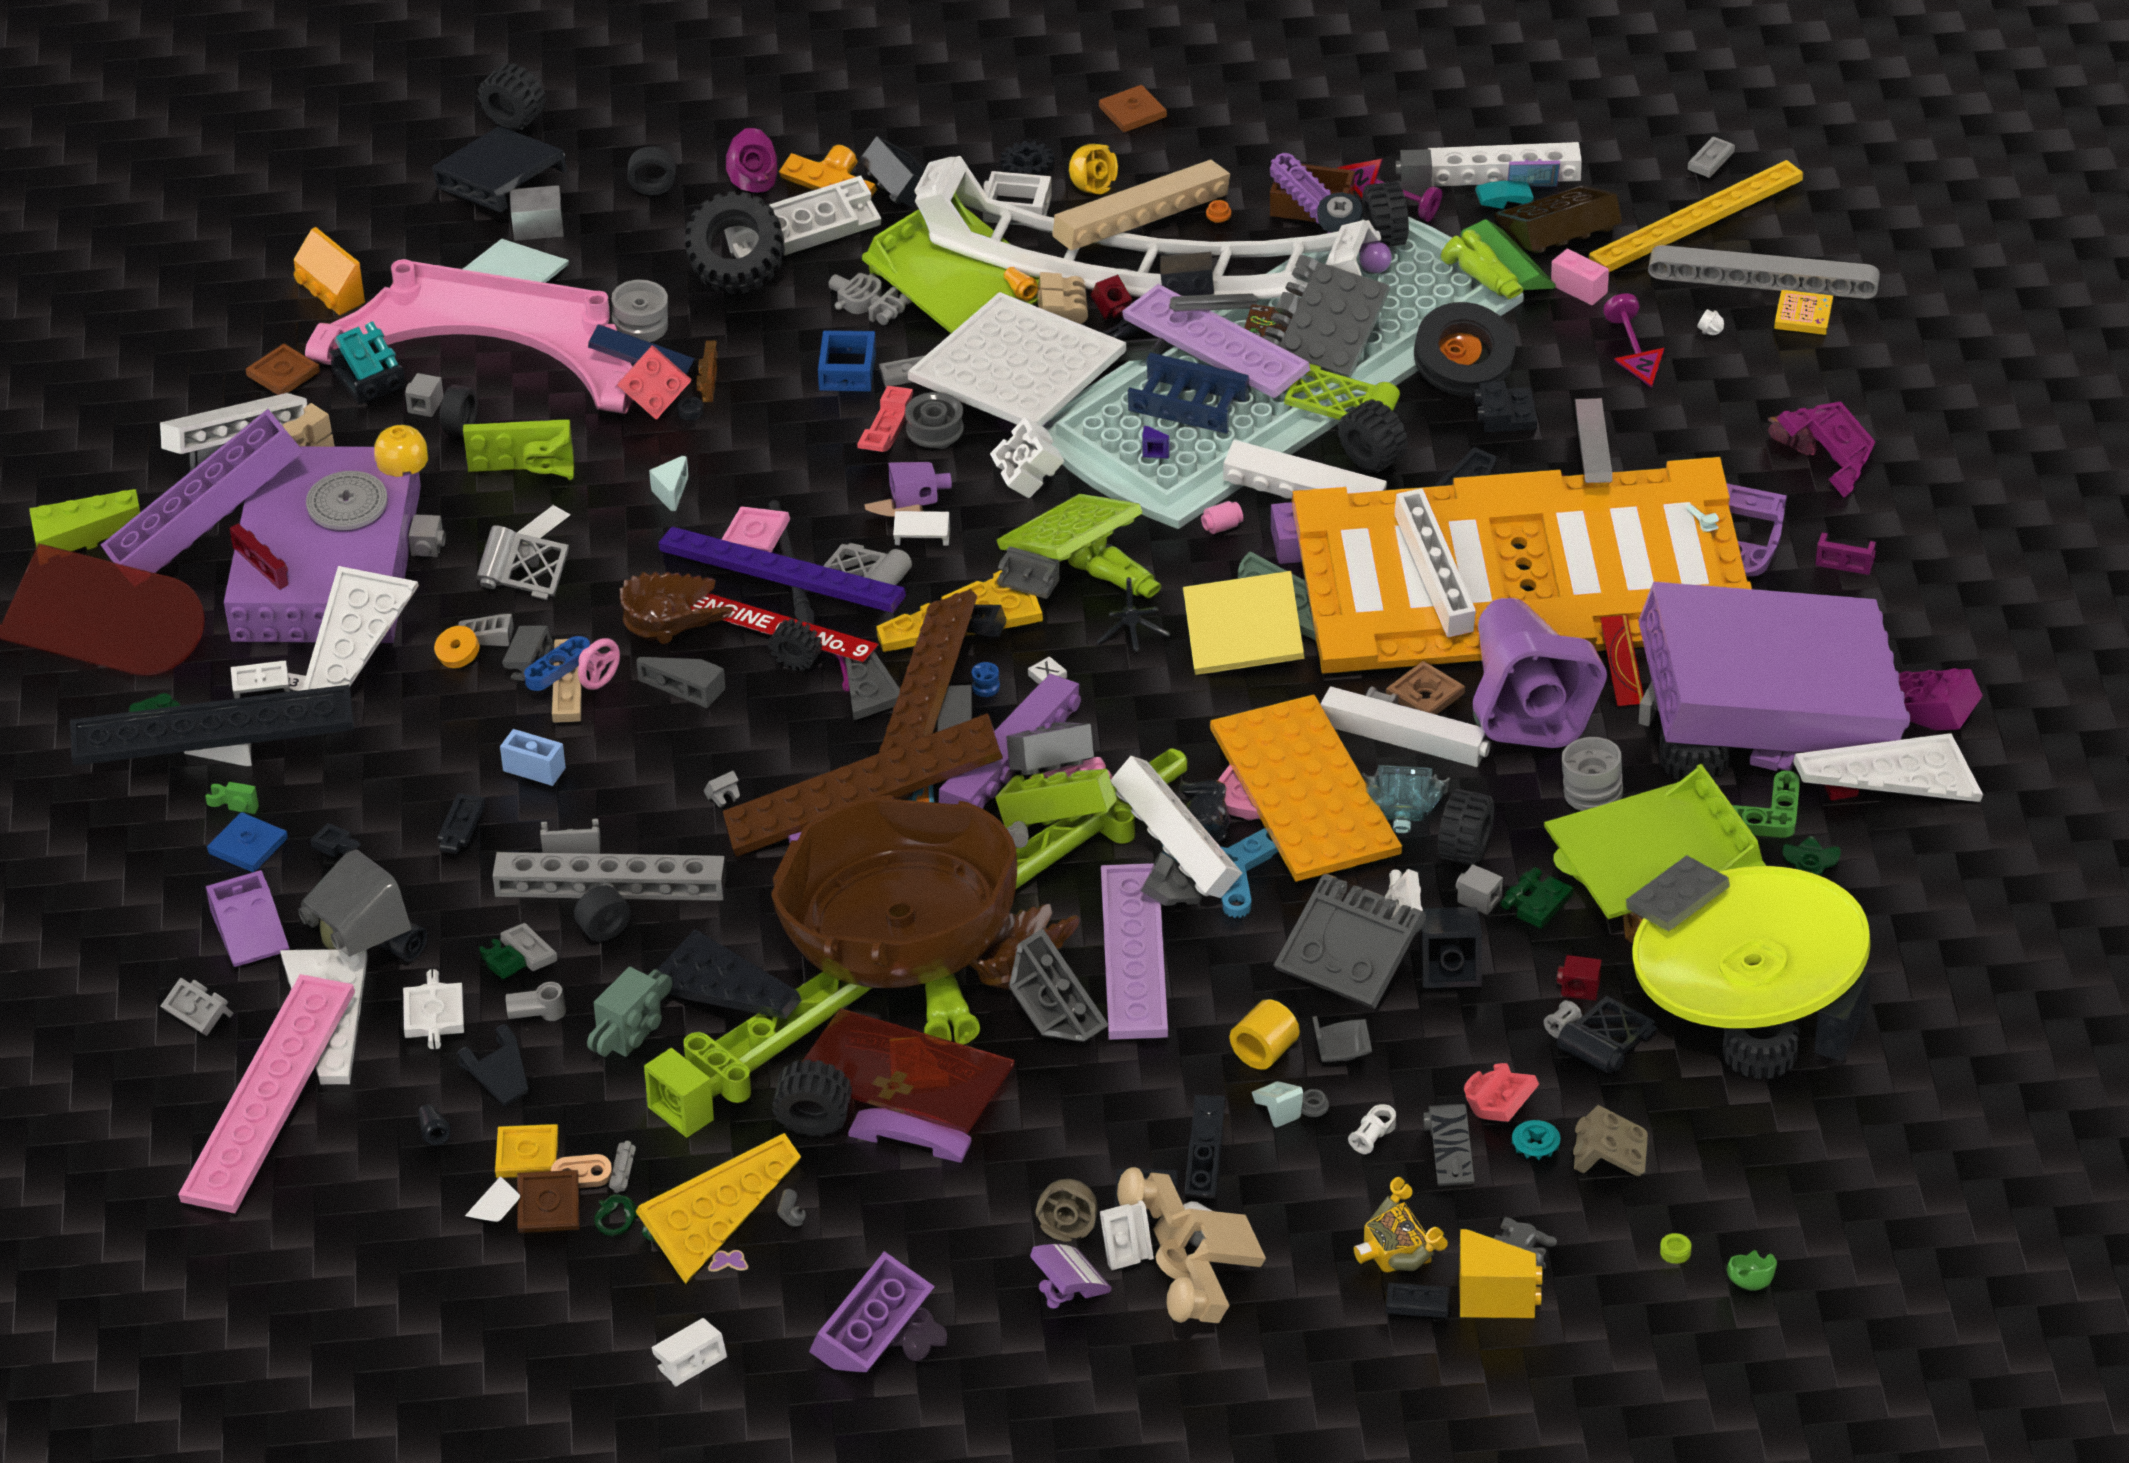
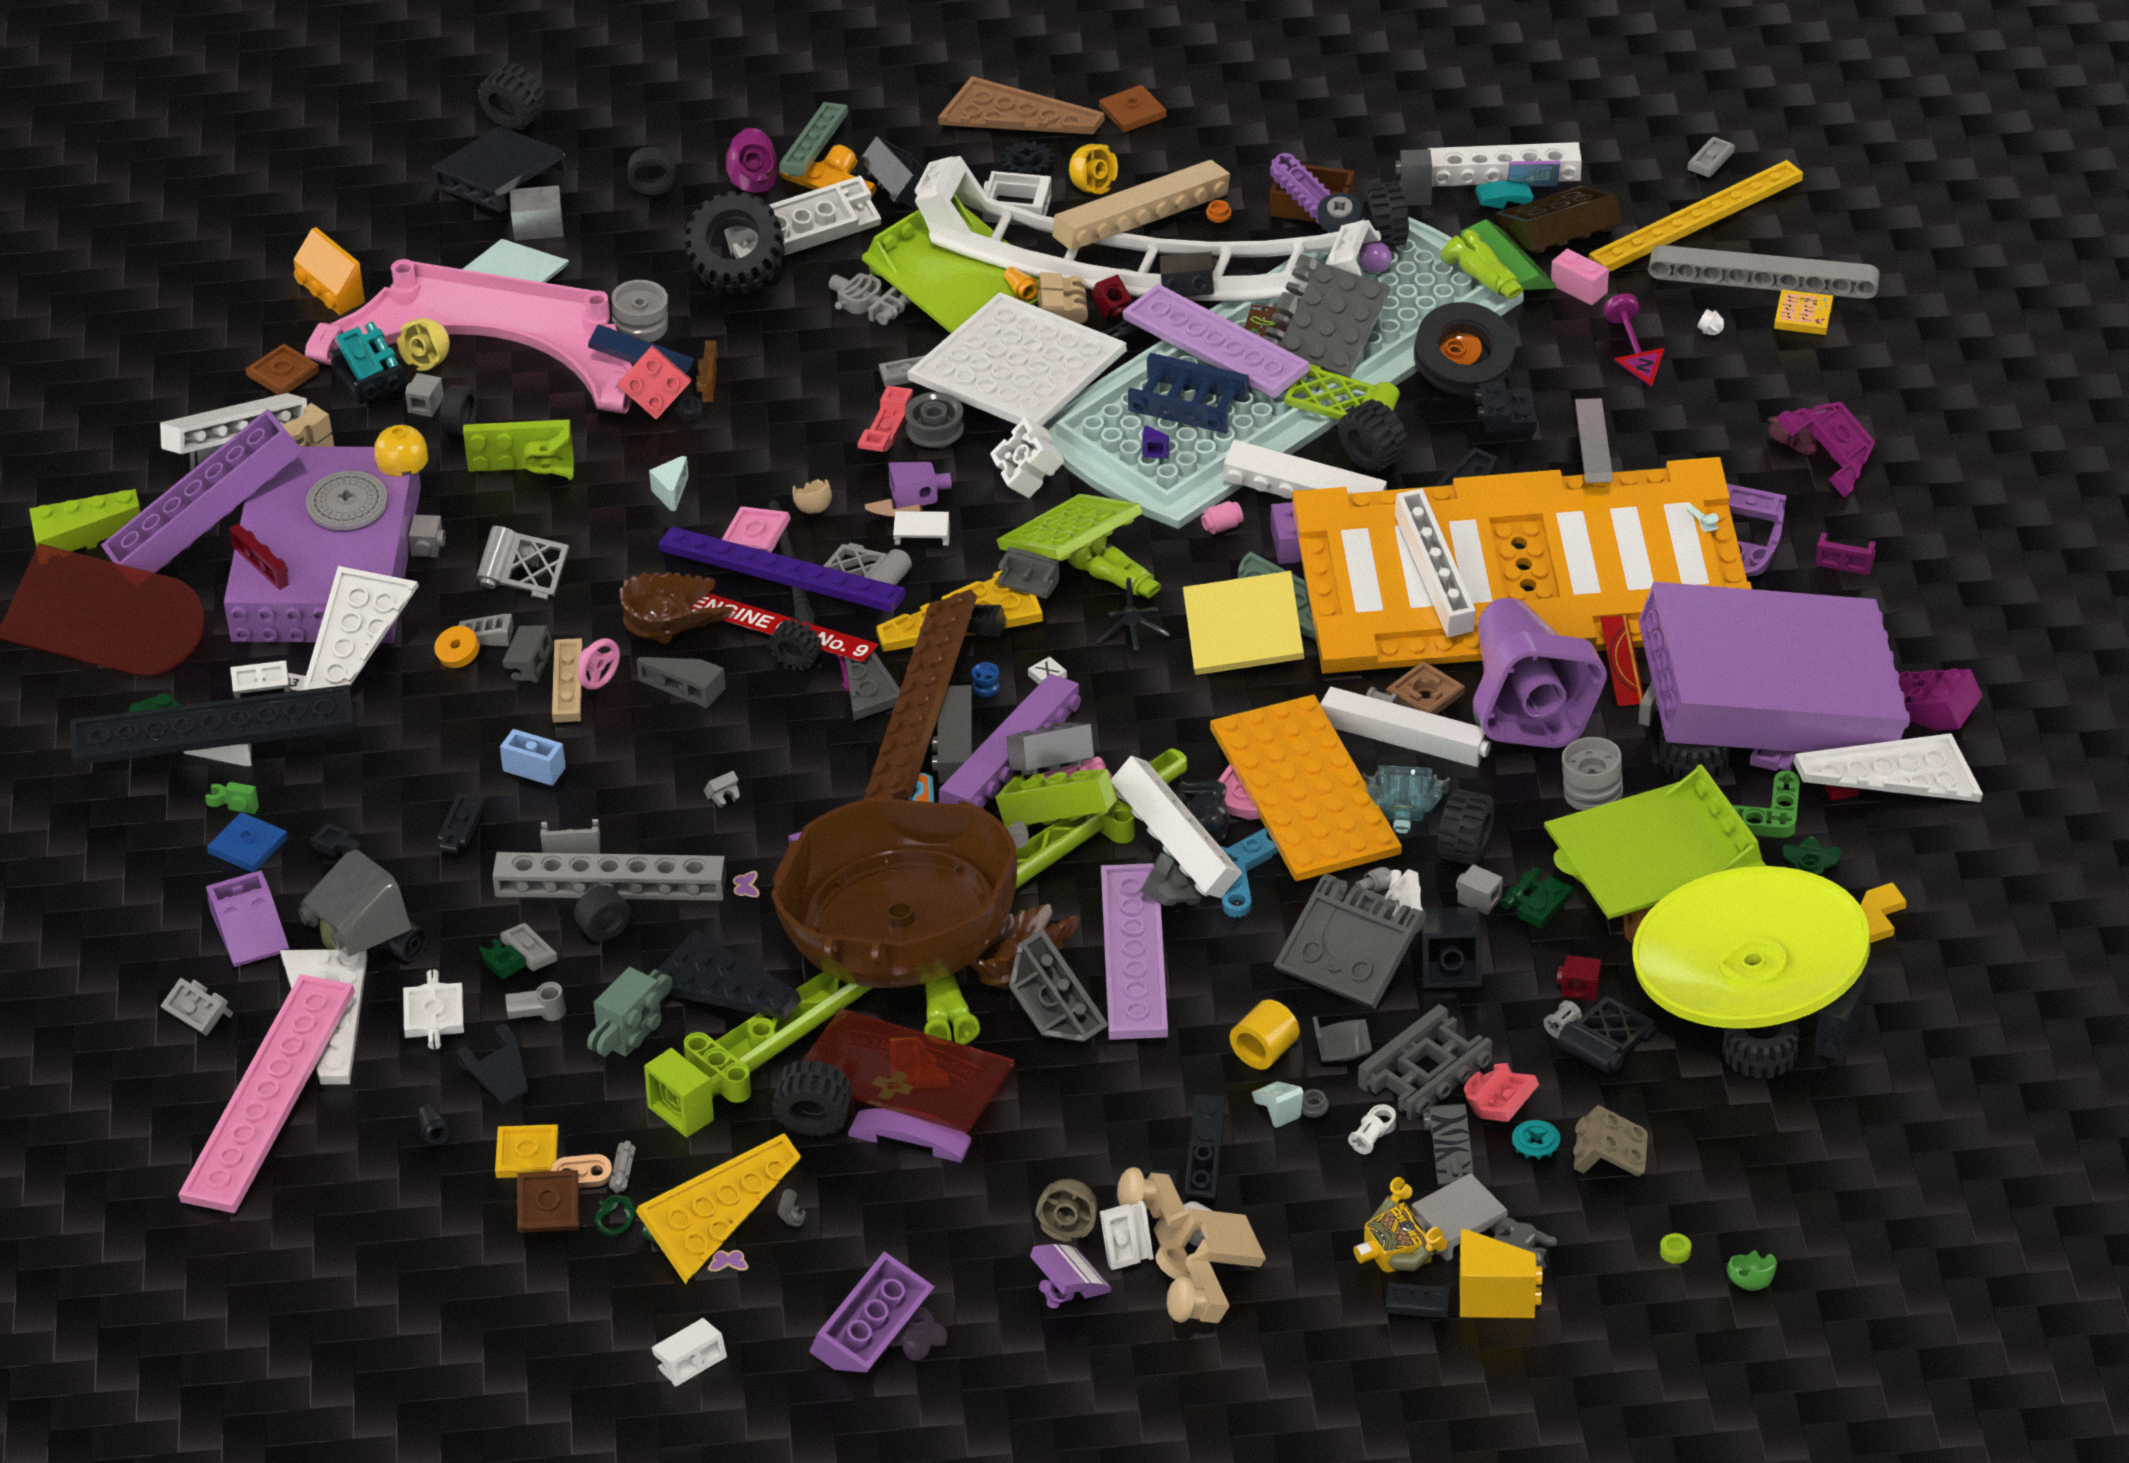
white sticker [465,1176,520,1222] -> none
white sticker [517,505,570,543] -> none
blue beam [524,636,590,691] -> none
reddish brown plate [723,713,1003,857] -> none
blue window [818,331,876,391] -> none
pearl dark grey tile [1115,338,1168,362] -> none
dark grey axle [1169,293,1258,312] -> none
magenta piece [1337,158,1442,222] -> none
dark grey plate [1626,855,1730,932] -> none
none -> light yellow cylinder [397,318,450,371]
none -> medium lavender sticker [733,871,759,897]
none -> sand green plate [780,102,848,177]
none -> tan hair [793,479,832,514]
none -> medium nougat wing [938,76,1104,134]
none -> light grey cylinder [1355,867,1391,893]
none -> dark grey fence [1358,1004,1492,1122]
none -> light grey panel [1411,1173,1507,1261]
none -> yellow tile [1860,882,1906,943]

